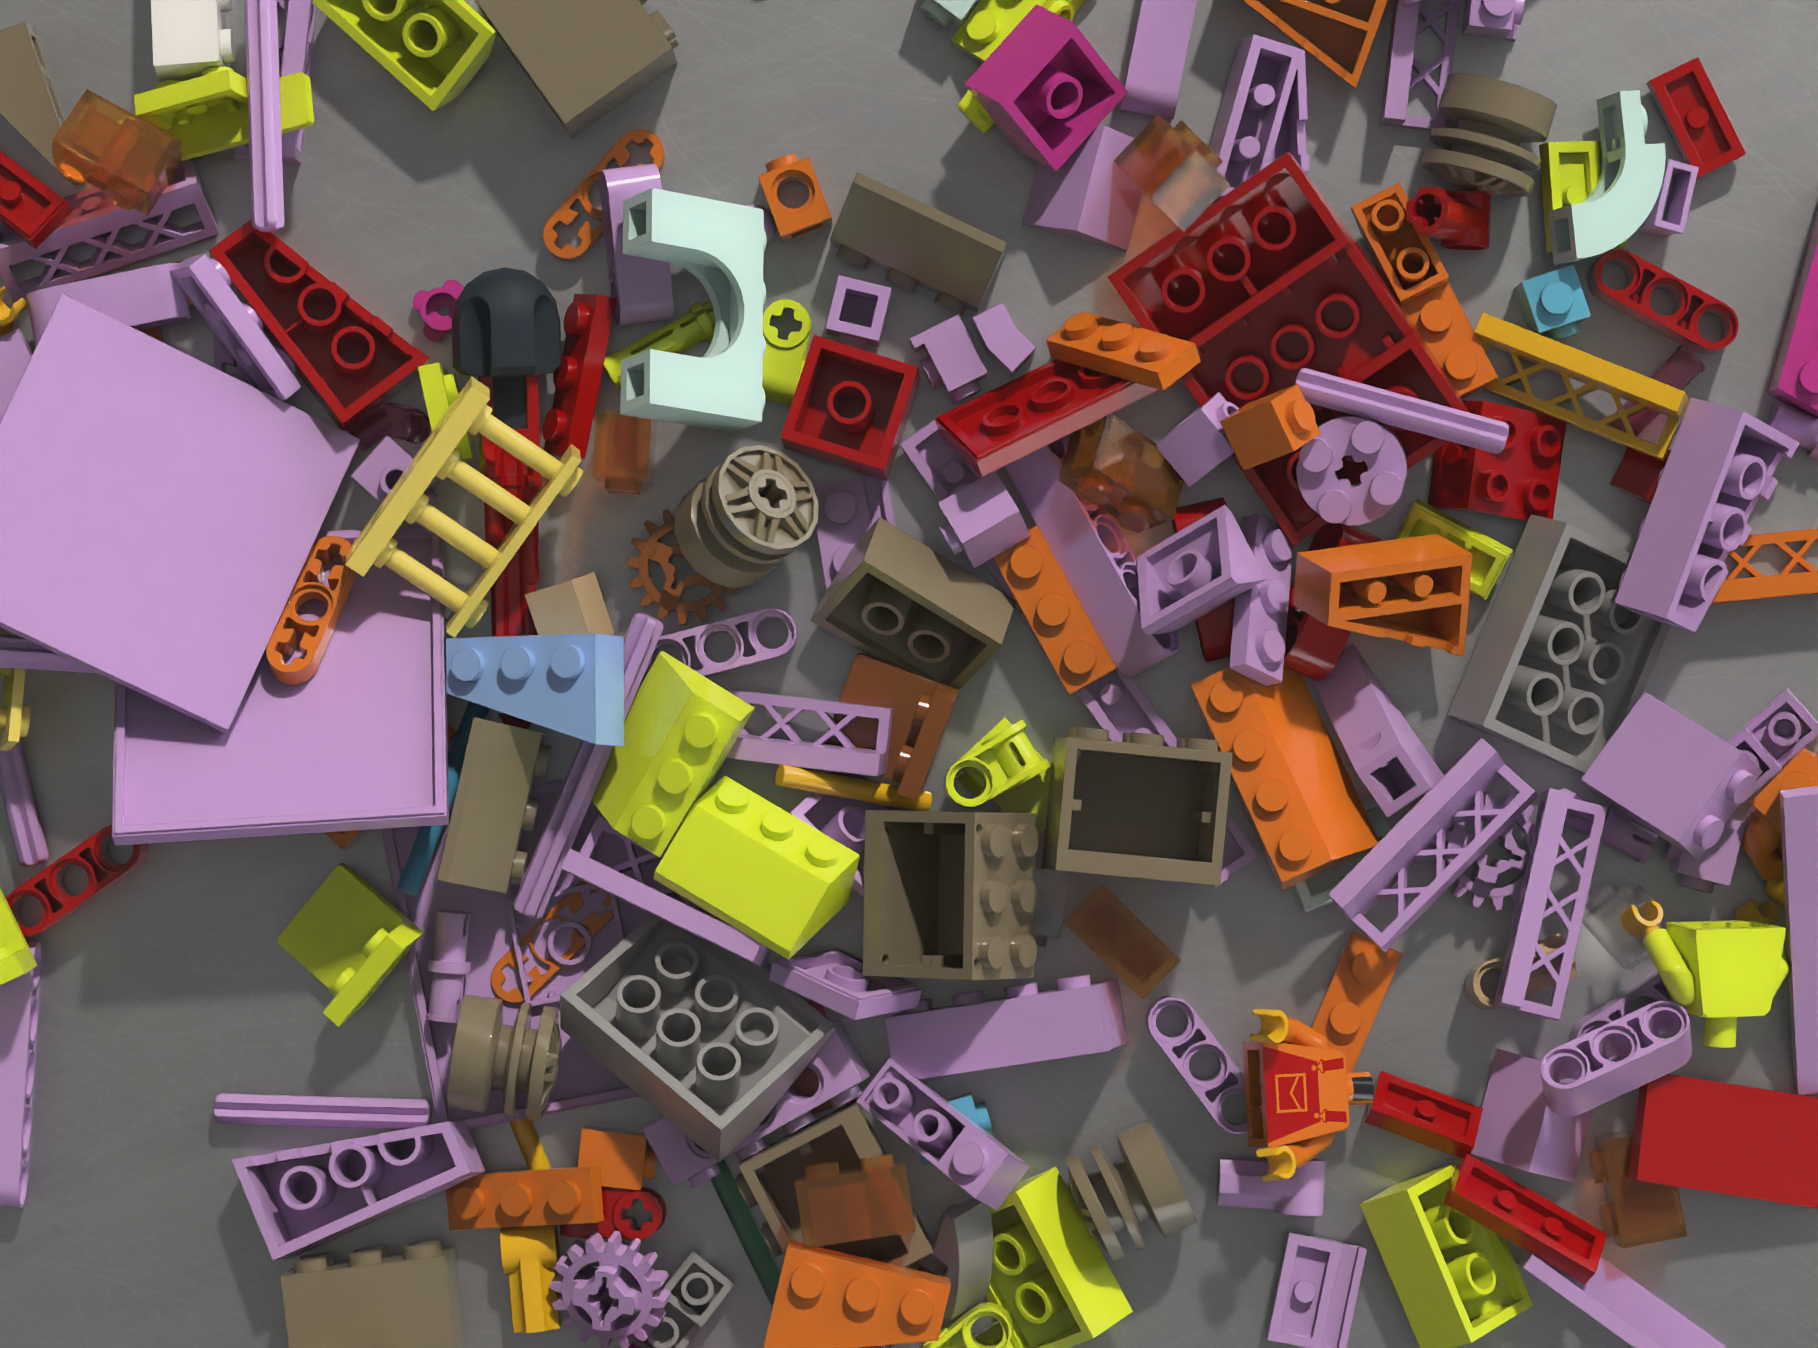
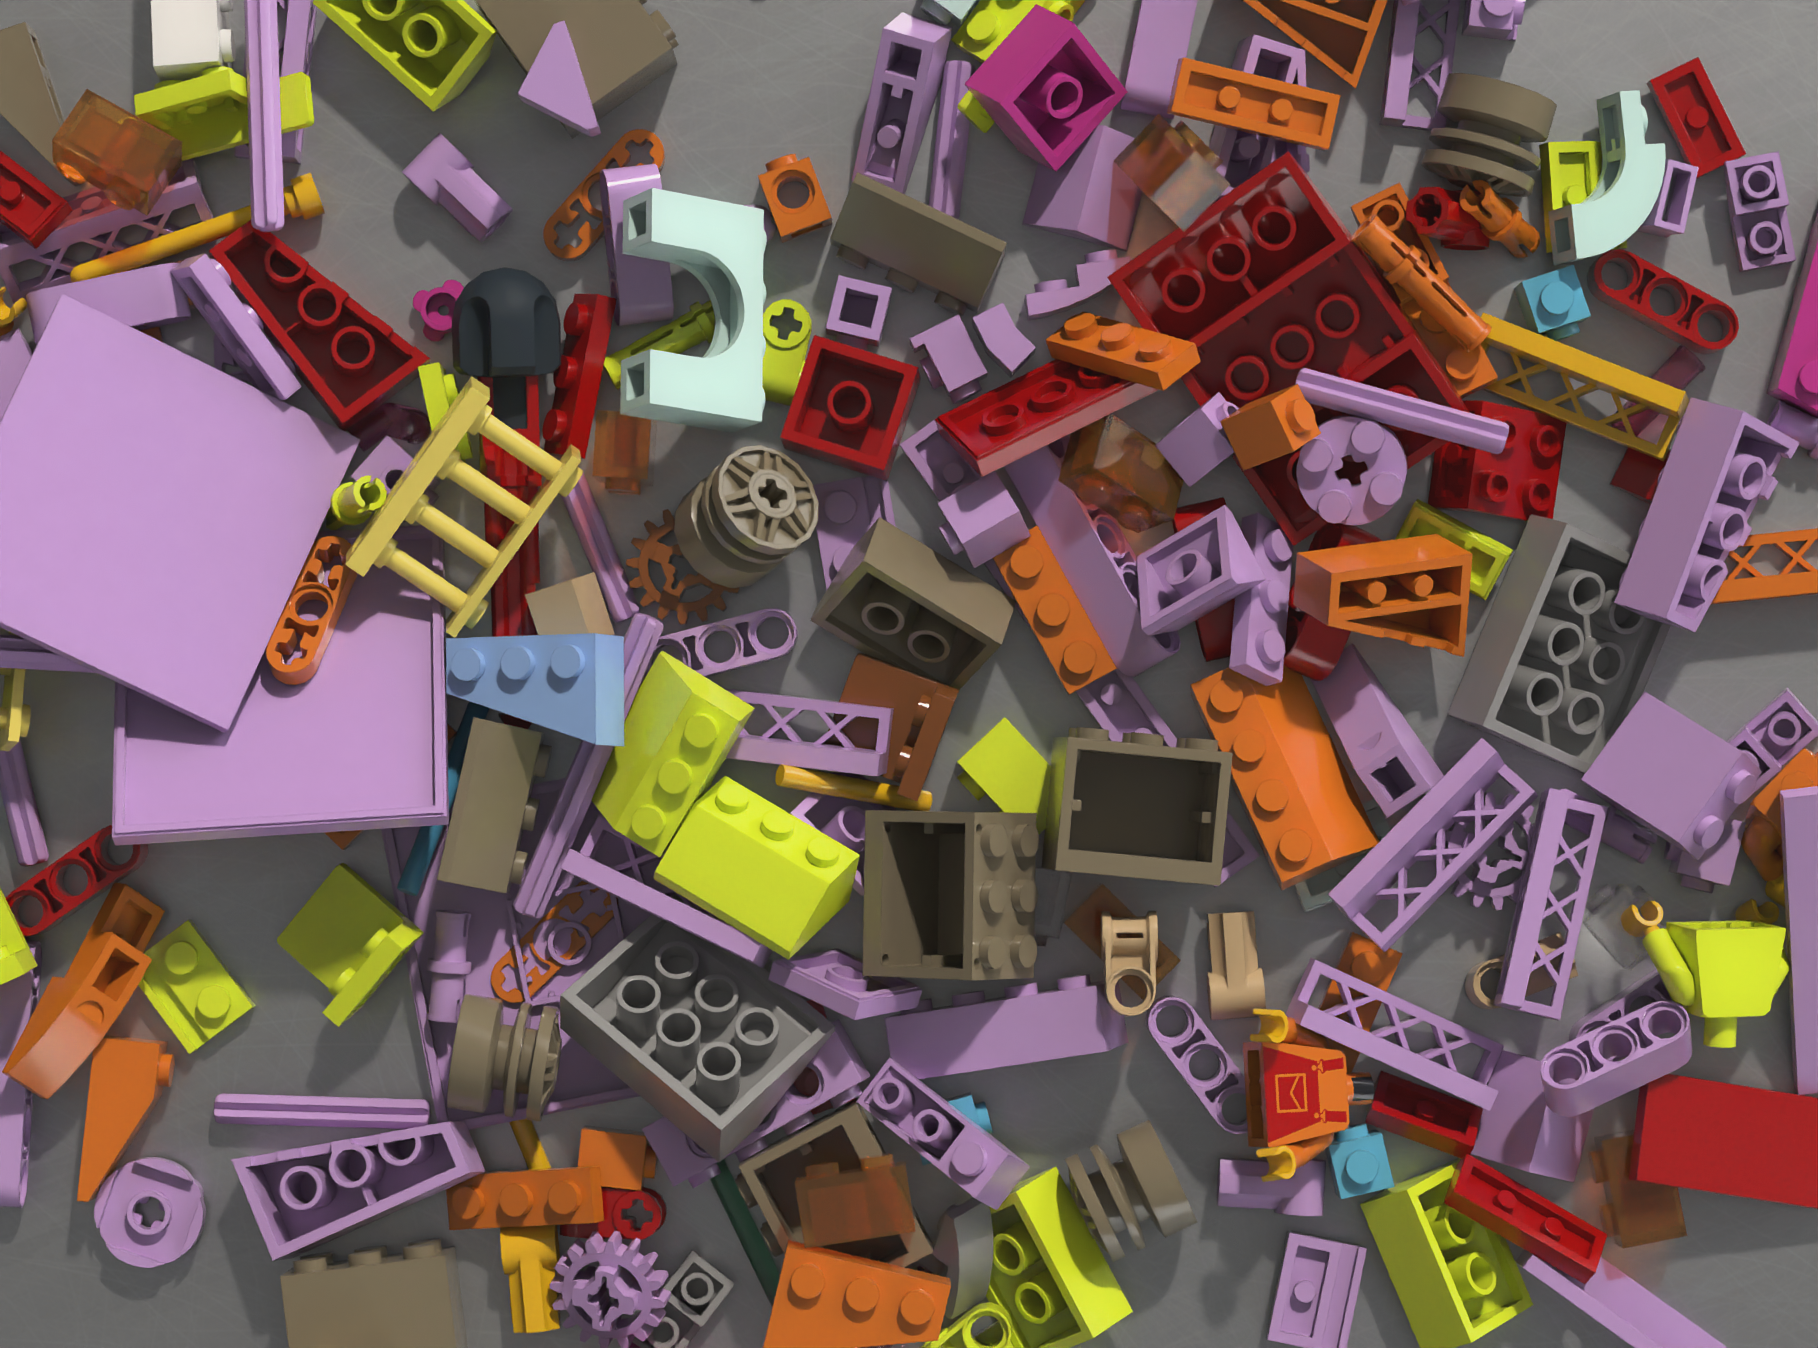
neon yellow piece [943,719,1051,808] -> none
none -> orange slope [2,883,165,1100]
none -> yellow piece [70,173,325,283]
none -> orange slope [77,1035,175,1202]
none -> lavender plate [94,1157,206,1268]
none -> neon yellow plate [138,919,255,1054]
none -> neon yellow axle [325,475,387,530]
none -> lavender piece [402,133,513,243]
none -> lavender slope [517,21,601,137]
none -> lavender axle [561,473,640,622]
none -> lavender slope [852,13,953,194]
none -> lavender axle [928,60,976,219]
none -> lavender slope [1025,250,1131,321]
none -> tan piece [1101,911,1158,1016]
none -> orange plate [1167,57,1341,151]
none -> tan piece [1207,911,1266,1020]
none -> lavender fence [1285,958,1504,1111]
none -> medium azure brick [1325,1123,1395,1199]
none -> orange pin [1351,214,1492,353]
none -> orange pin [1459,180,1540,258]
none -> lavender slope [1724,151,1796,273]

